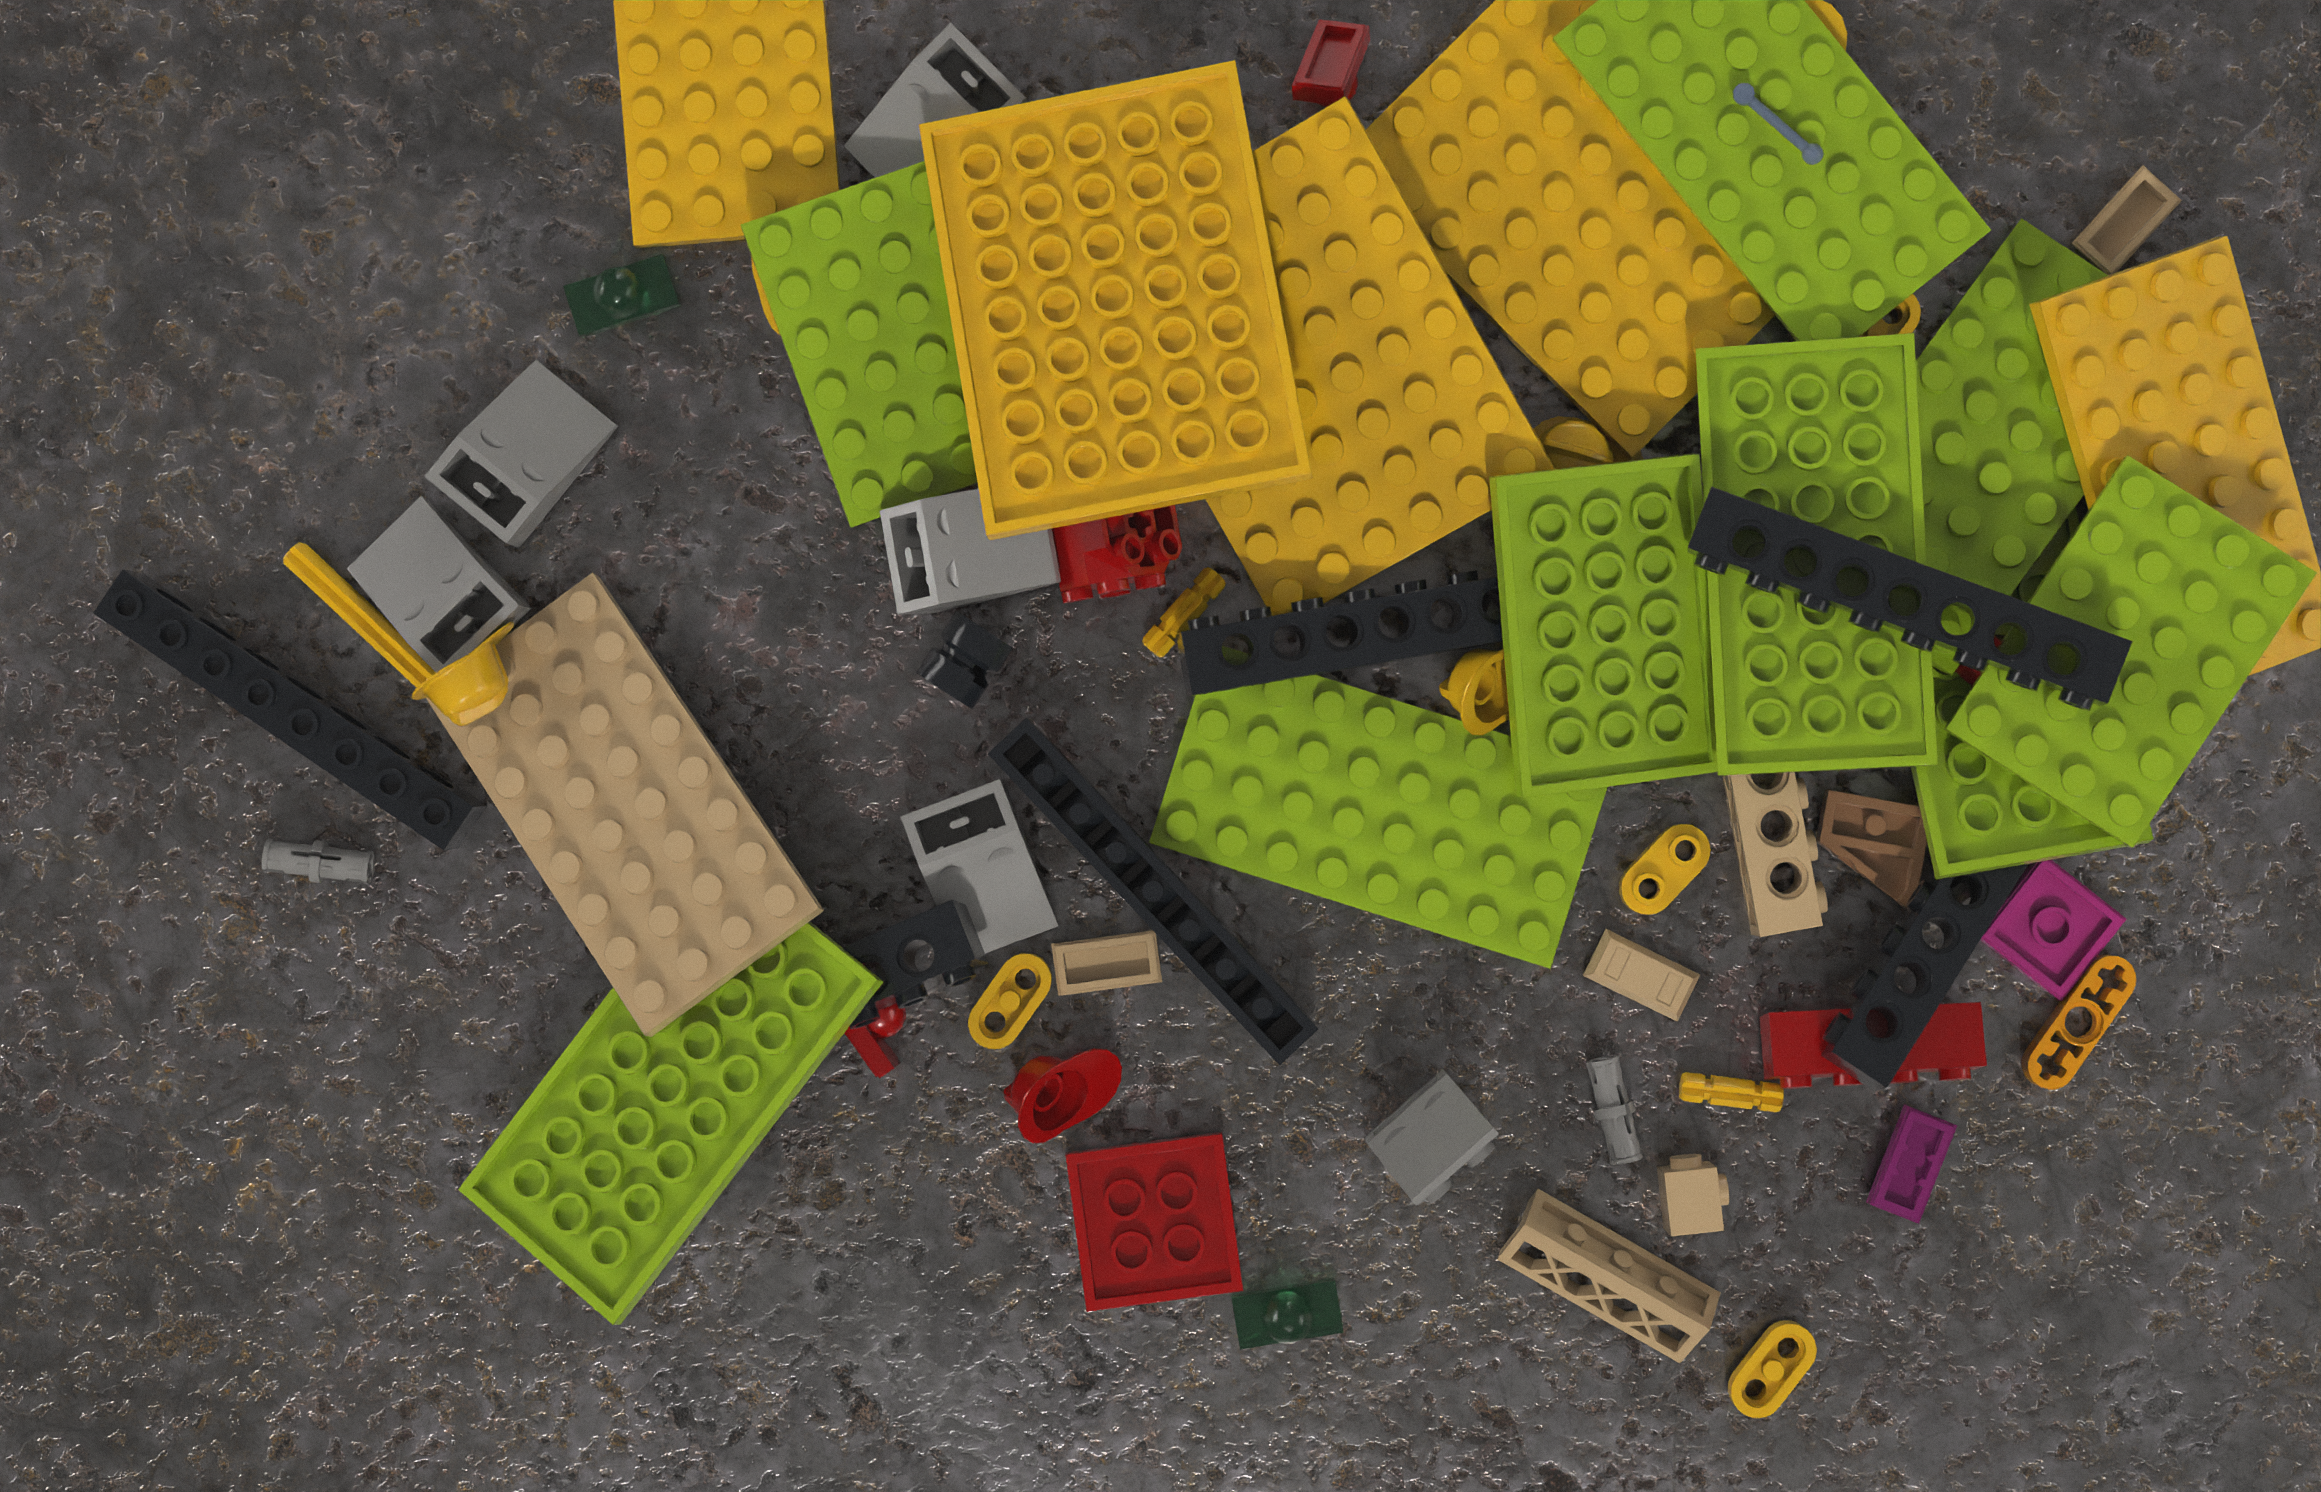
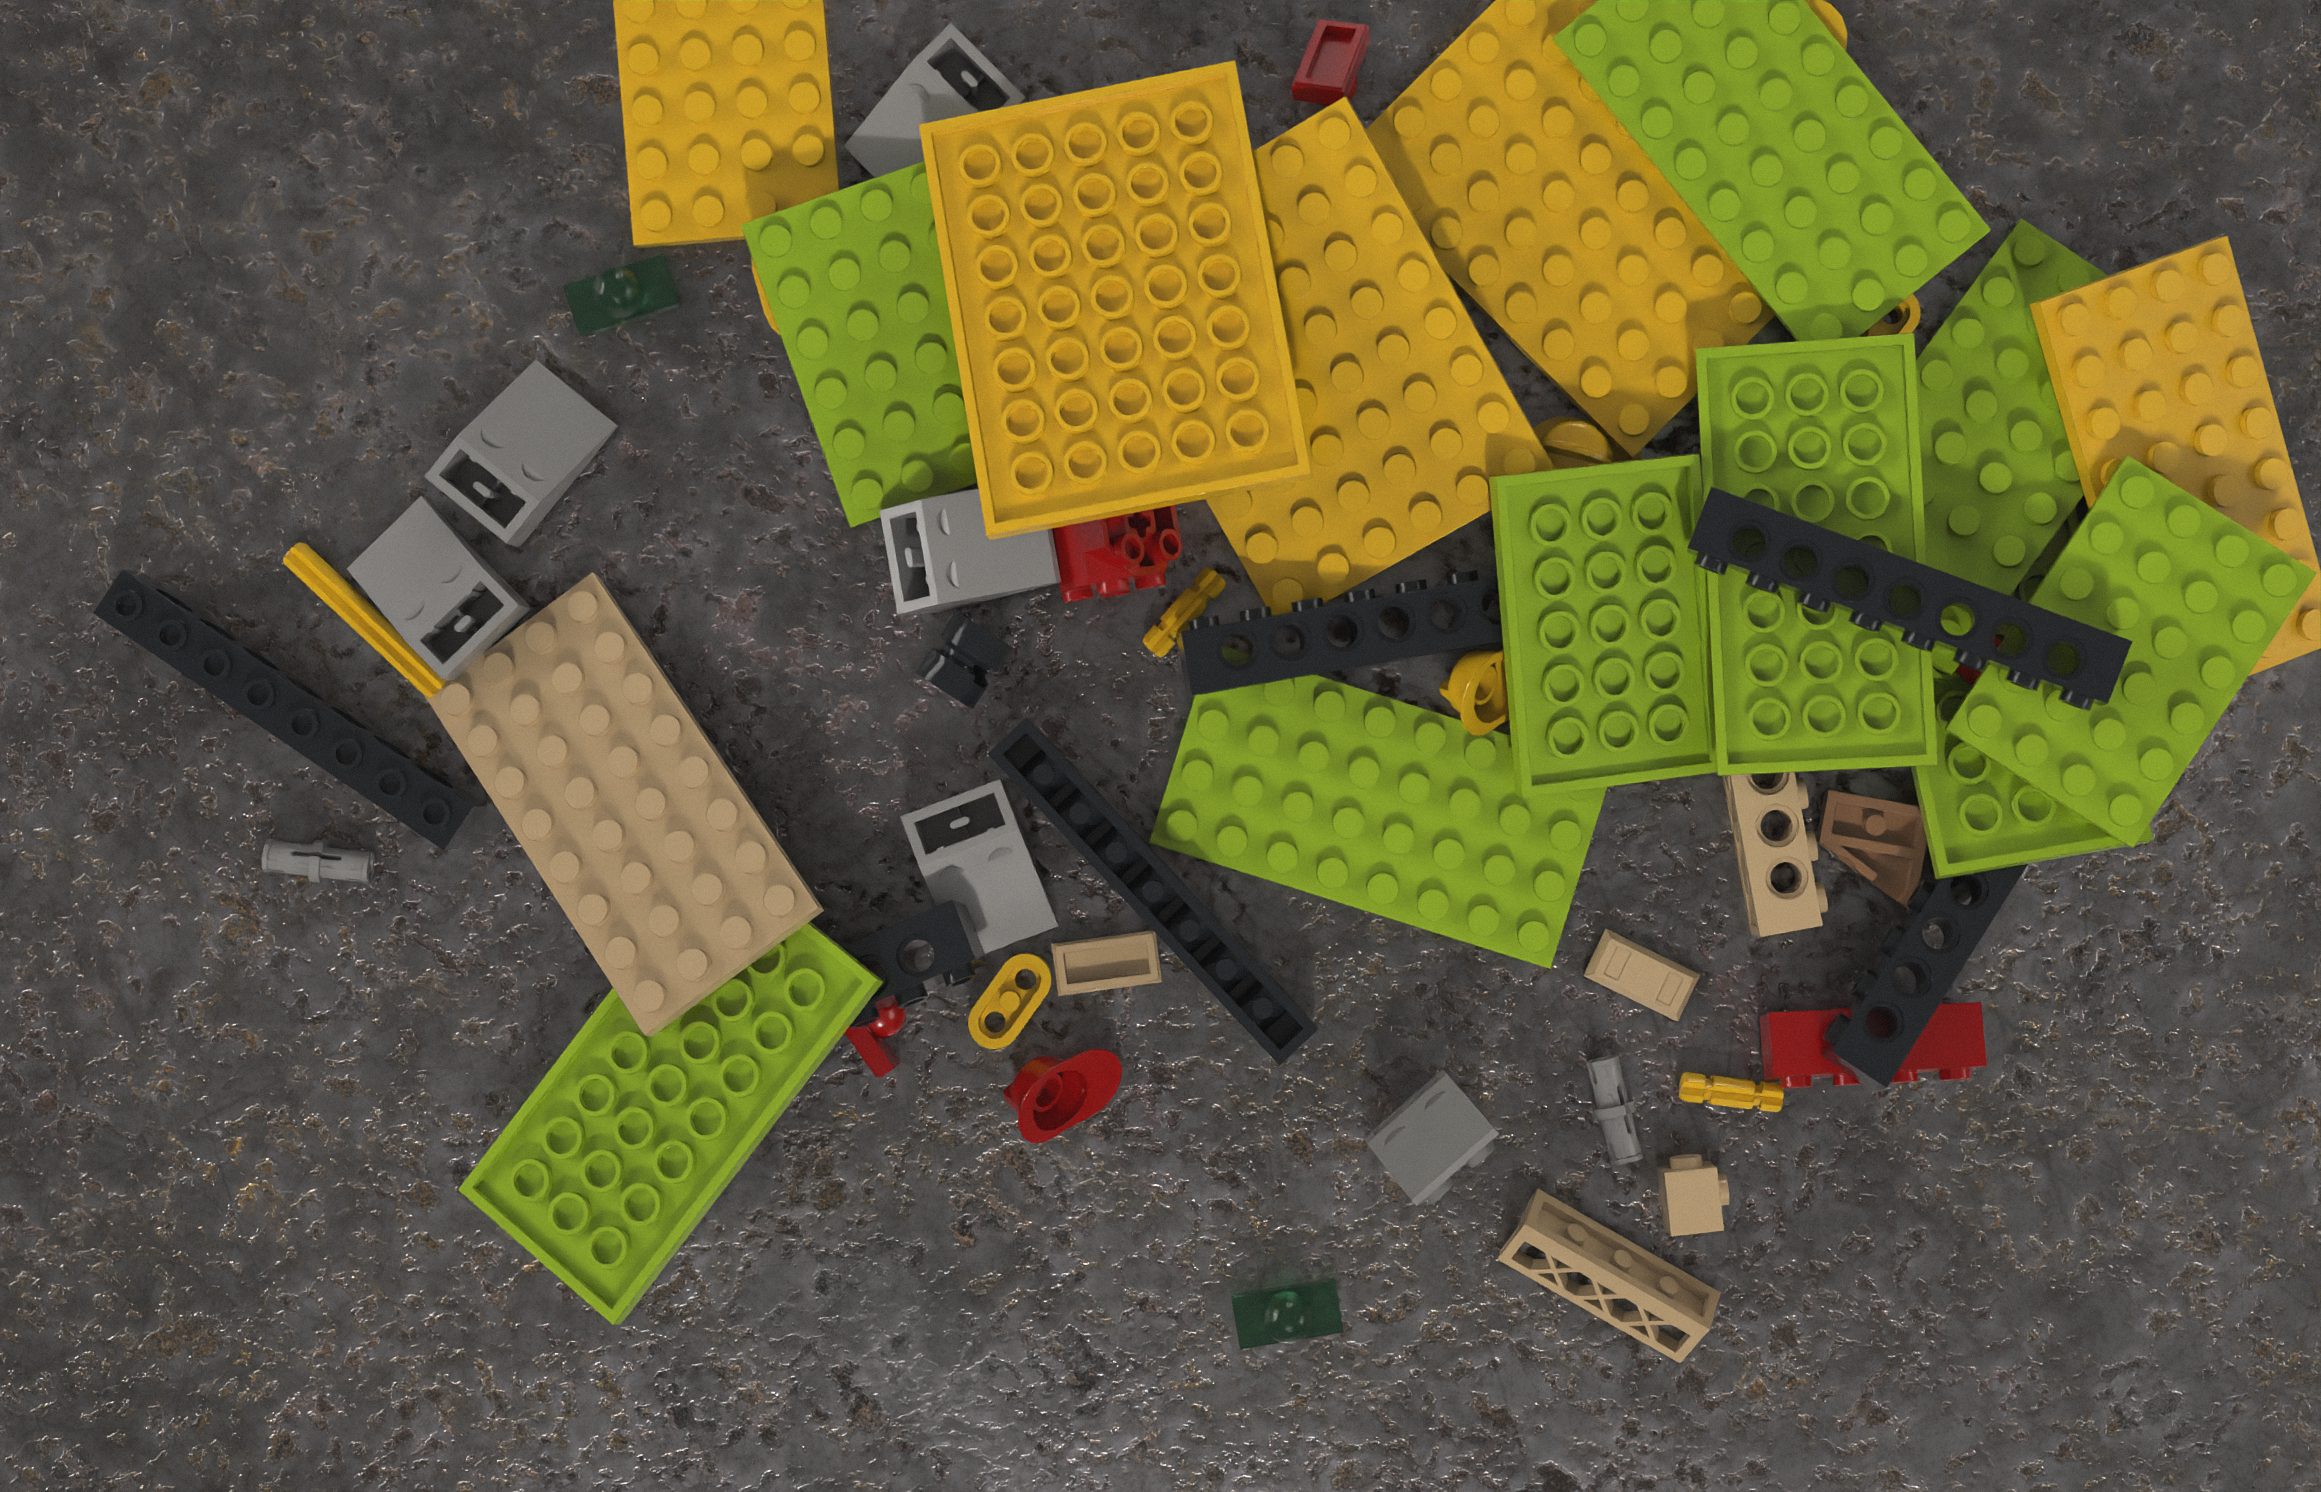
yellow piece [412,622,514,726] -> none
red plate [1065,1132,1243,1312] -> none
yellow plate [1619,824,1711,915] -> none
yellow plate [1728,1320,1817,1418] -> none
sand blue hinge [1733,83,1823,165] -> none
magenta plate [1866,1104,1957,1224] -> none
dark pink tile [1981,860,2126,1002] -> none
light orange beam [2021,954,2136,1090] -> none
tan tile [2071,165,2182,276] -> none

